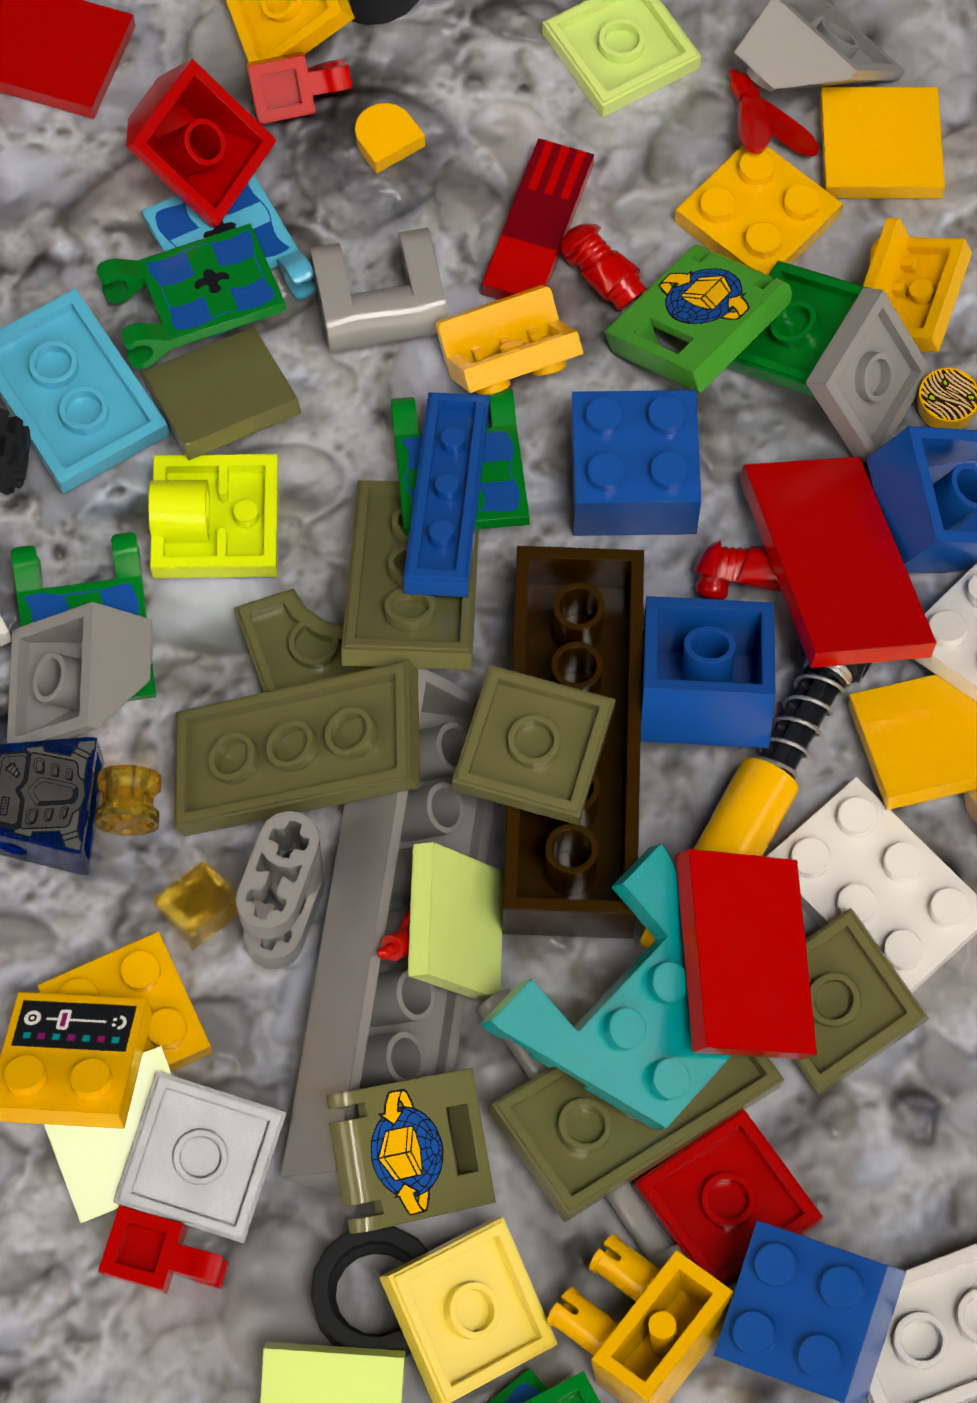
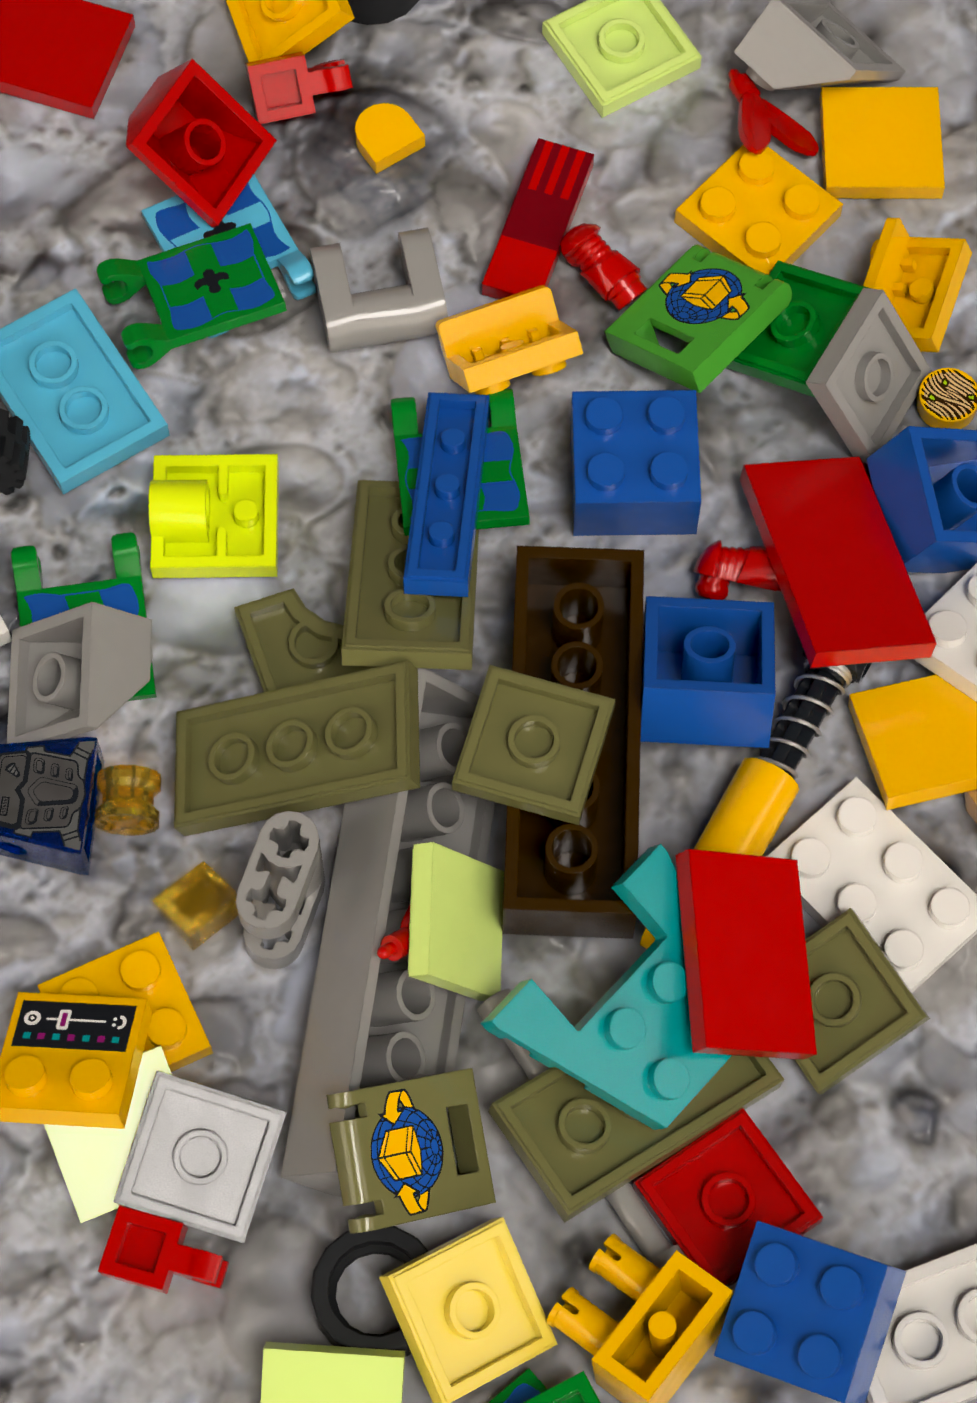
olive tile [142,326,302,460] -> none

